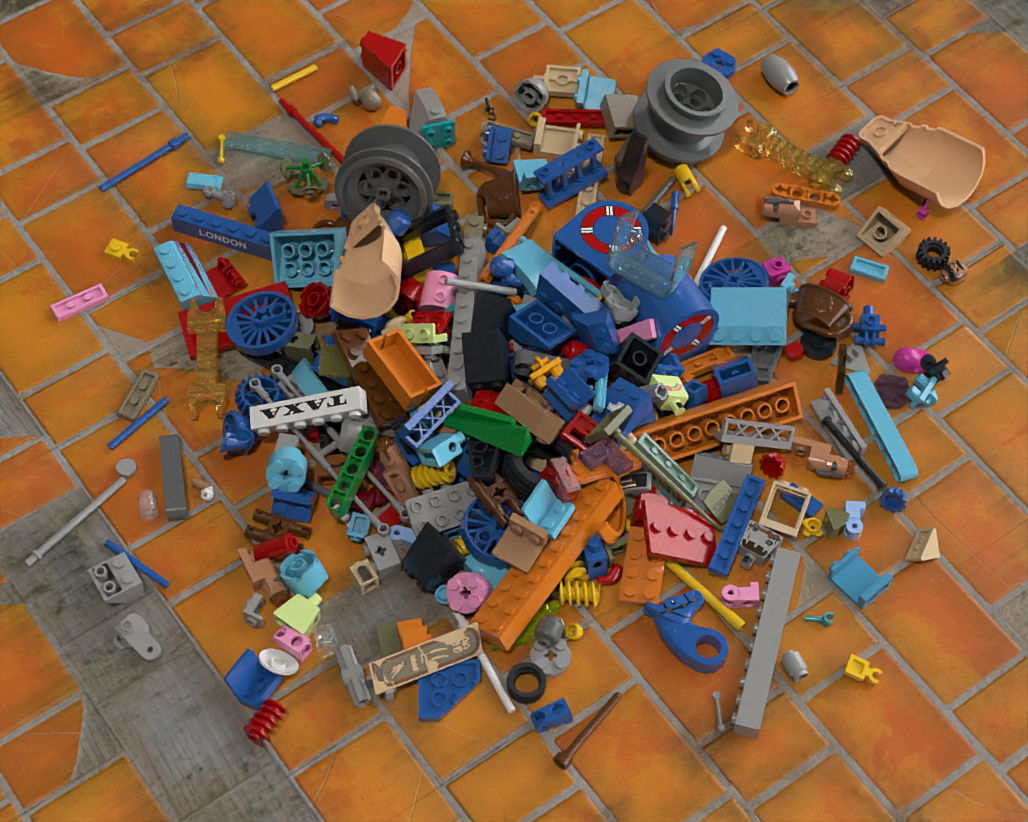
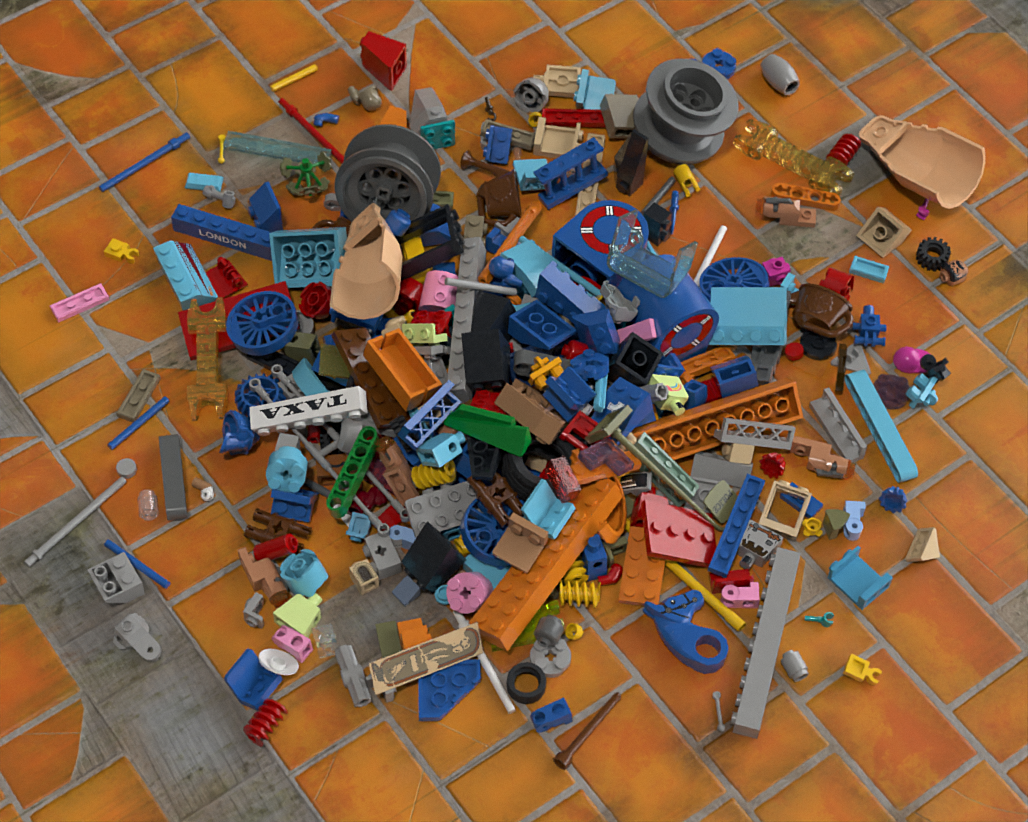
black bar [821,415,888,491] -> none
none -> sand blue slope [392,575,420,606]
none -> red panel [708,569,754,594]

